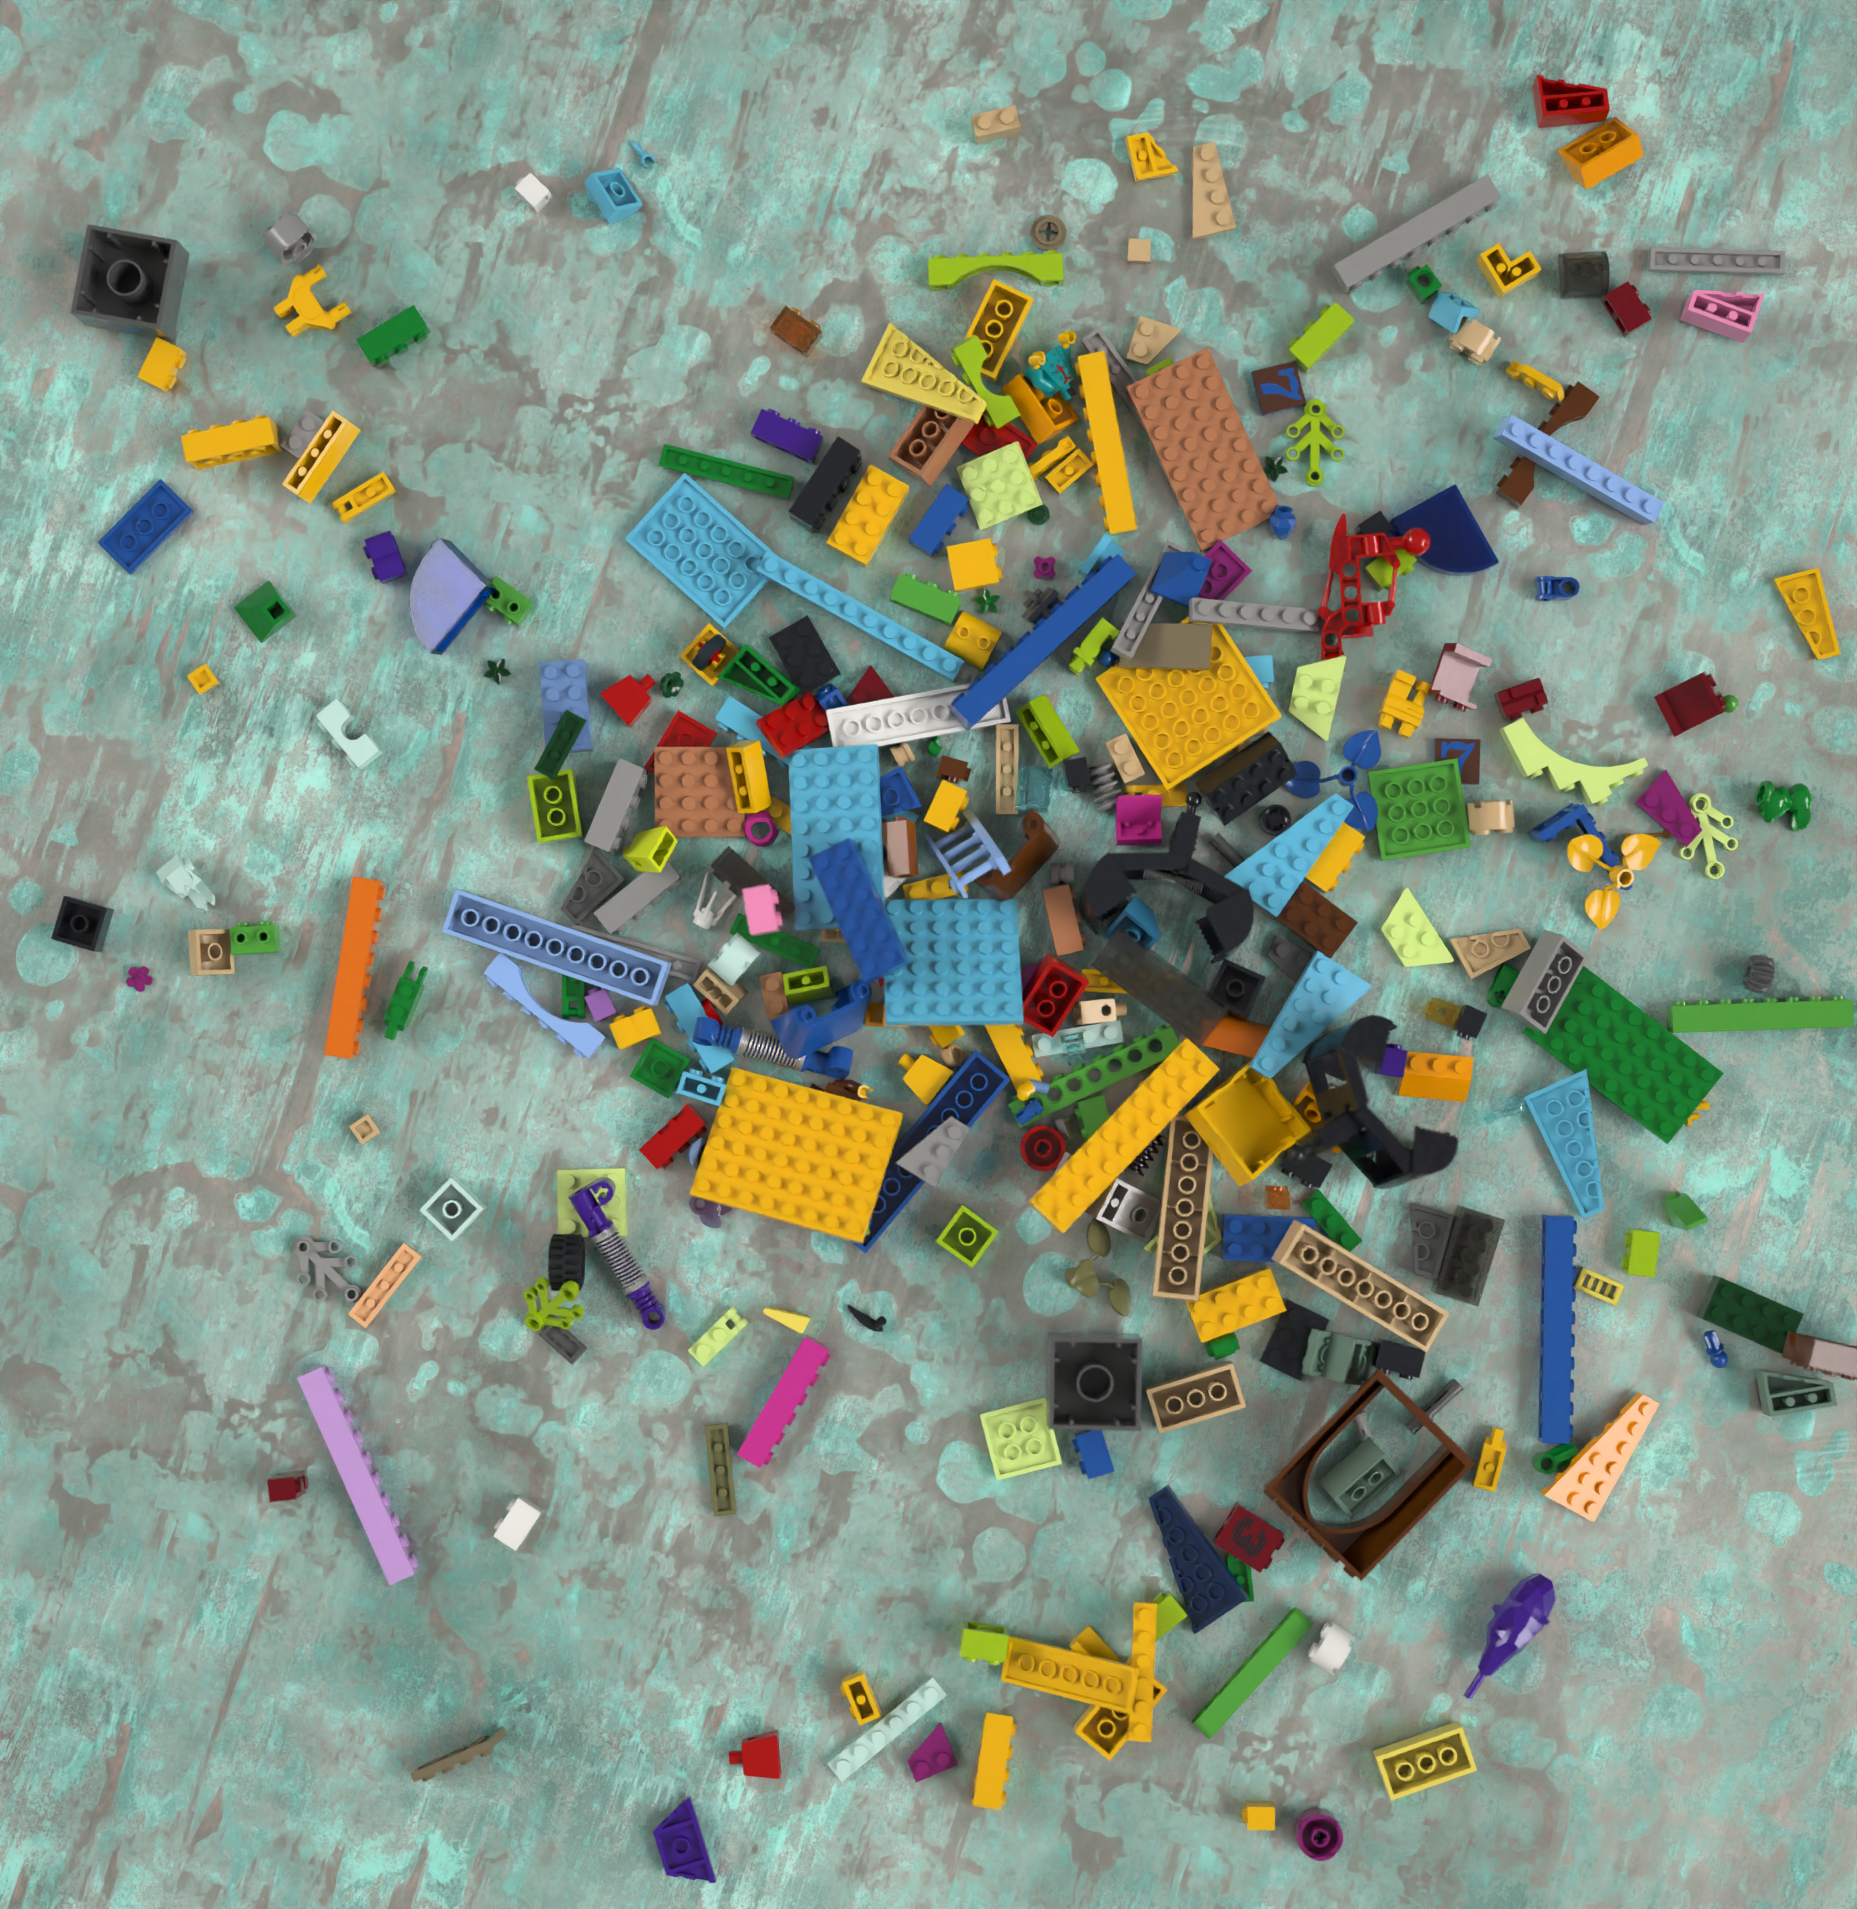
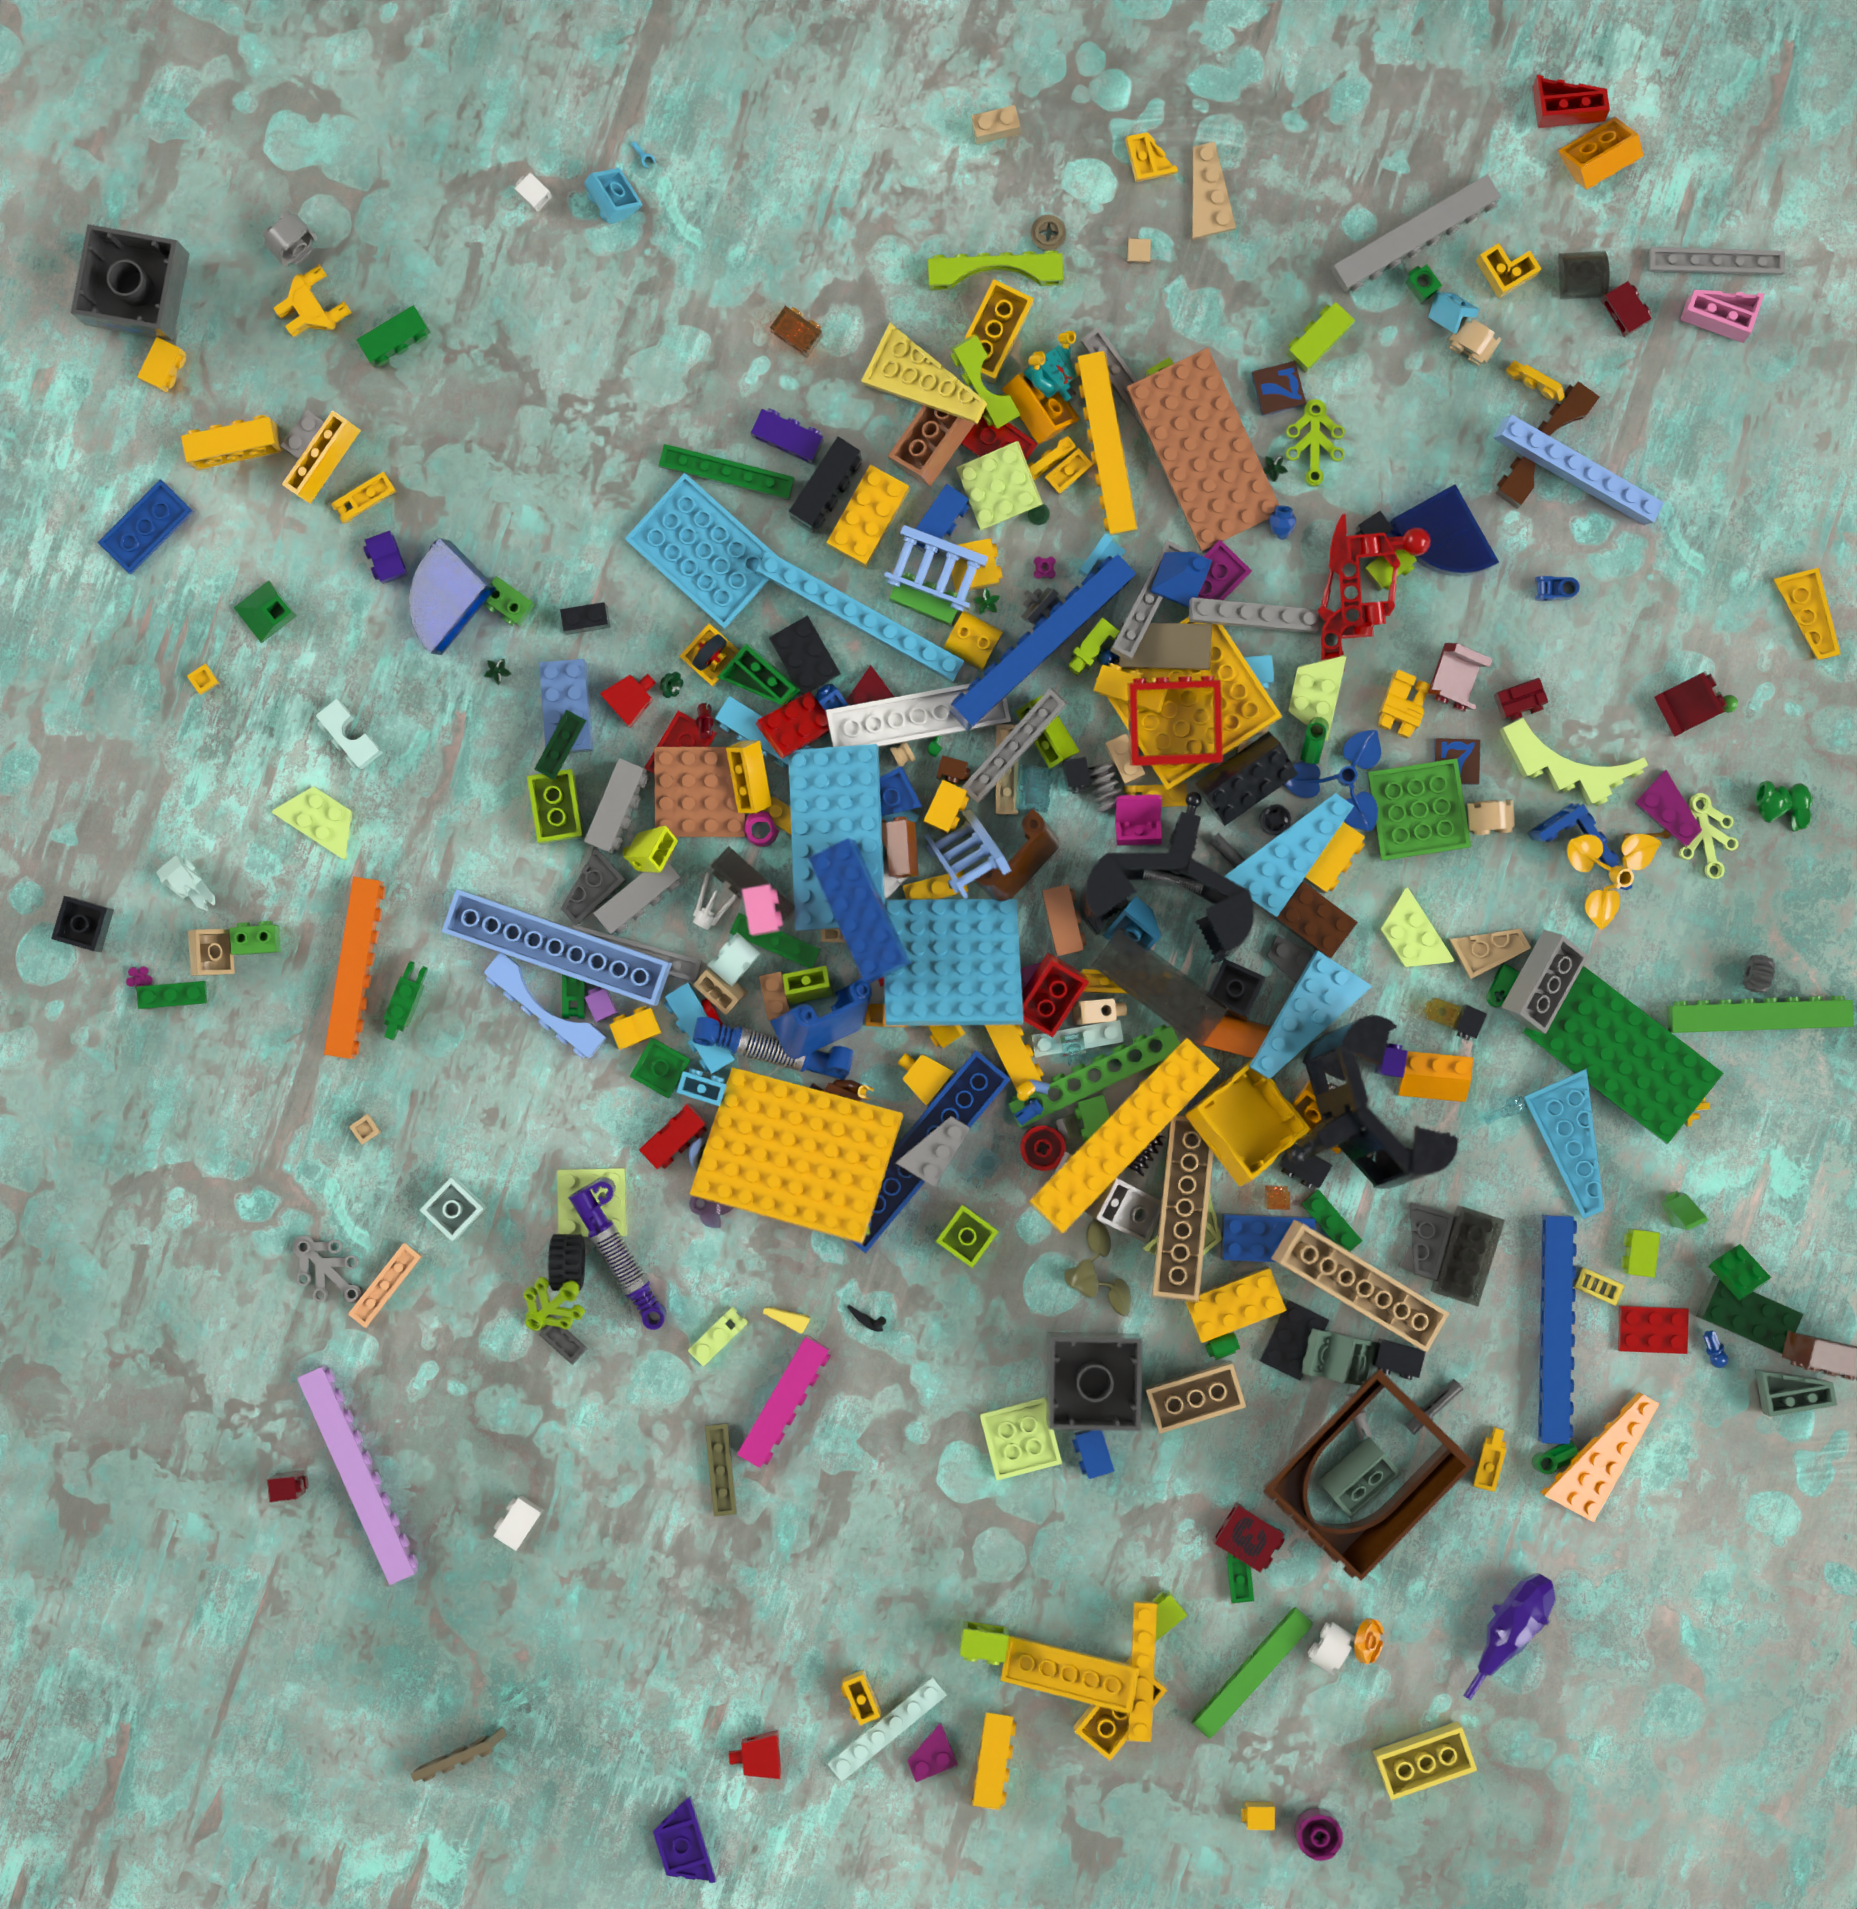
tan tile [940,1044,964,1068] -> none
light grey wheel [1050,862,1074,885] -> none
yellow panel [1069,1625,1119,1662] -> none
tan wing [1126,316,1180,367] -> none
dark blue wing [1148,1485,1248,1635] -> none
none -> green plate [136,981,208,1009]
none -> yellowish green wing [271,786,353,860]
none -> black brick [560,602,611,635]
none -> dark red axle [696,703,714,740]
none -> light blue fence [884,525,988,612]
none -> light grey plate [961,688,1068,803]
none -> yellow brick [1093,663,1168,714]
none -> red window [1127,676,1223,766]
none -> green piece [1300,717,1329,764]
none -> light orange tile [1354,1618,1384,1664]
none -> red plate [1618,1305,1689,1354]
none -> green plate [1708,1244,1771,1301]

